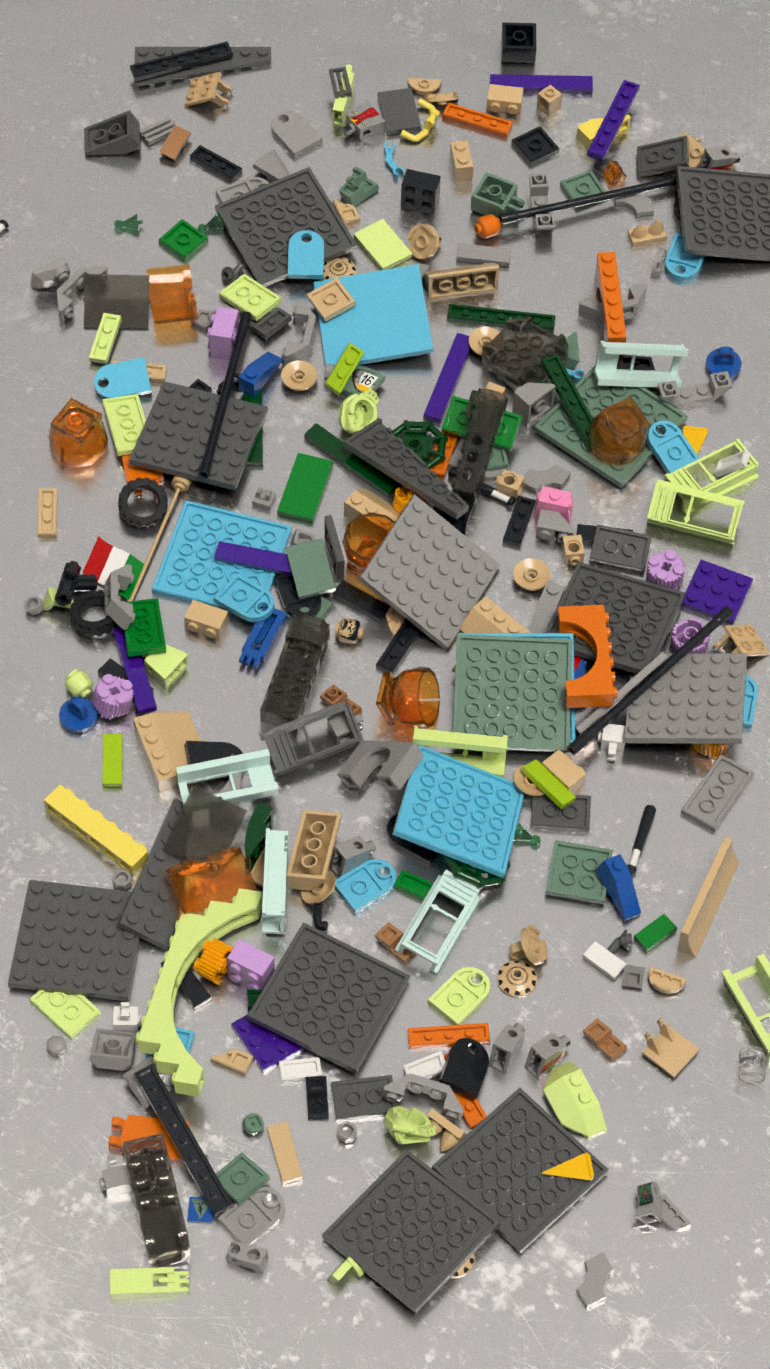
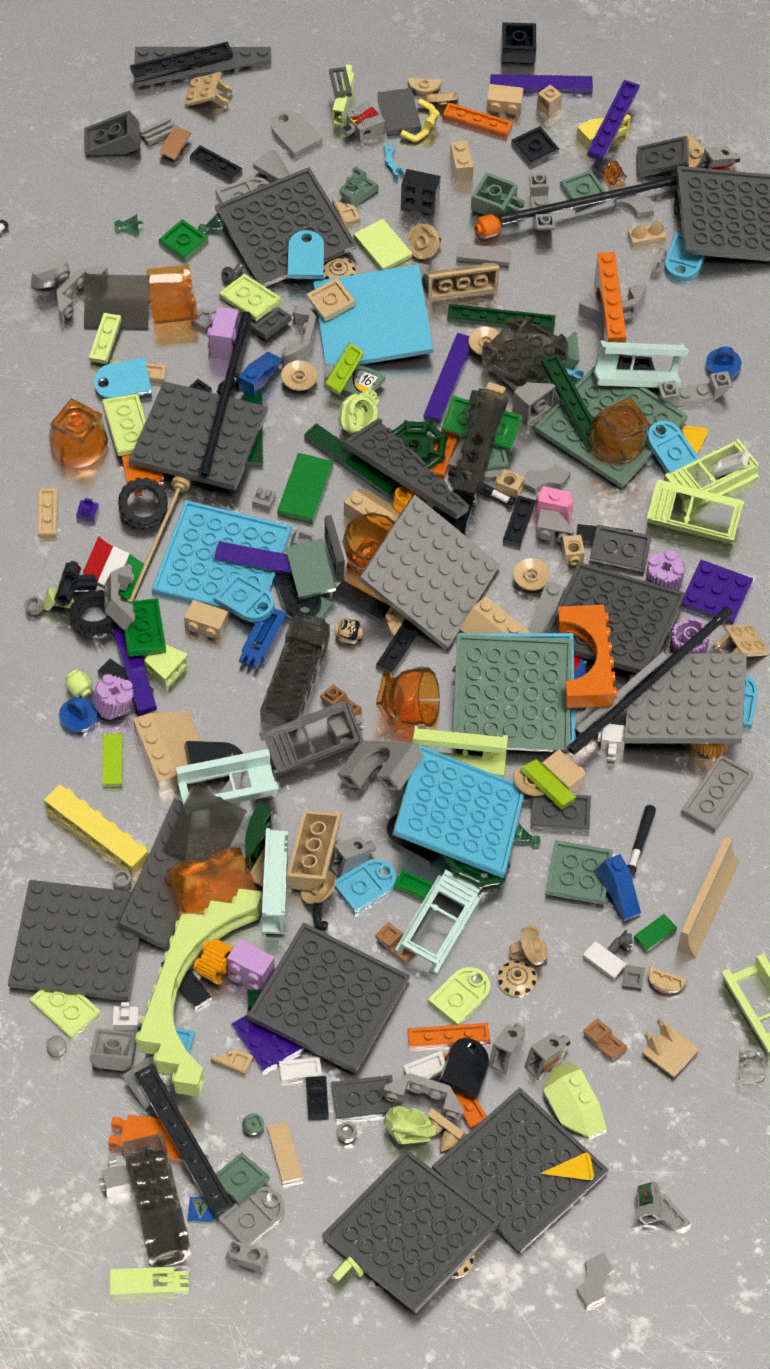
none -> dark purple tile [76,498,99,522]

